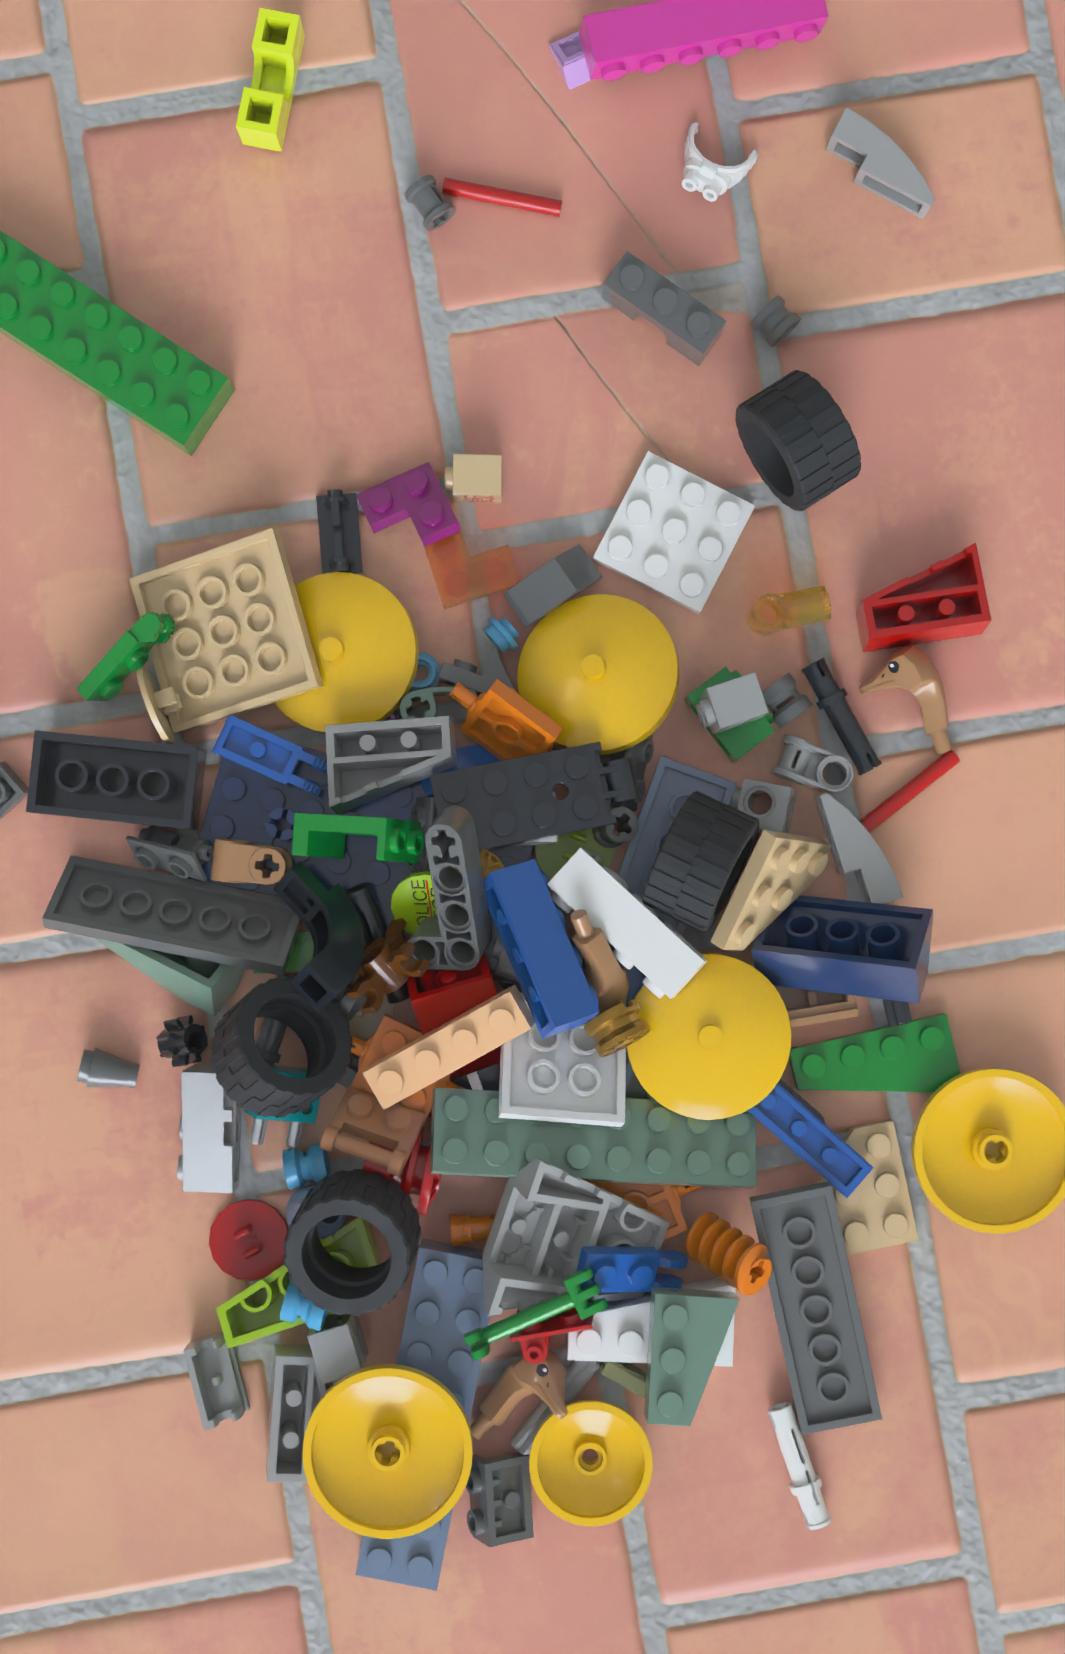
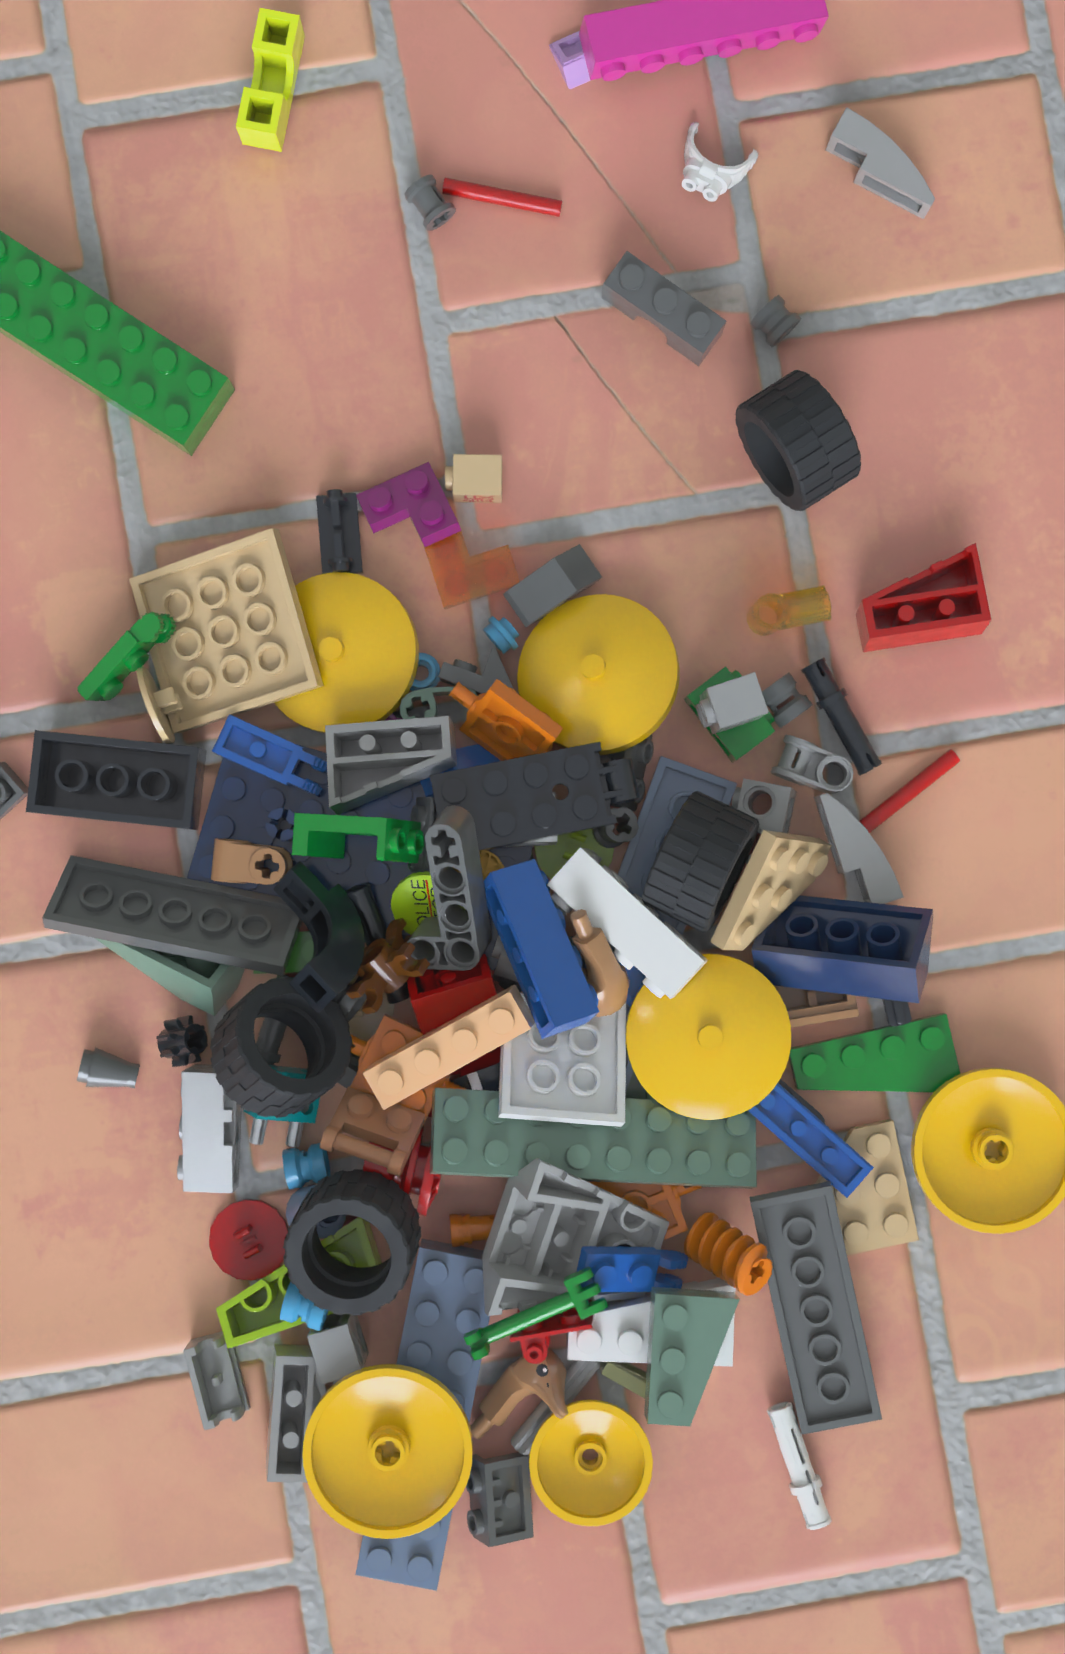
dark grey hinge [126,826,214,881] -> none
pearl gold wheel [584,999,651,1058] -> none
white plate [593,451,755,614] -> none
medium nougat animal [859,644,952,754] -> none

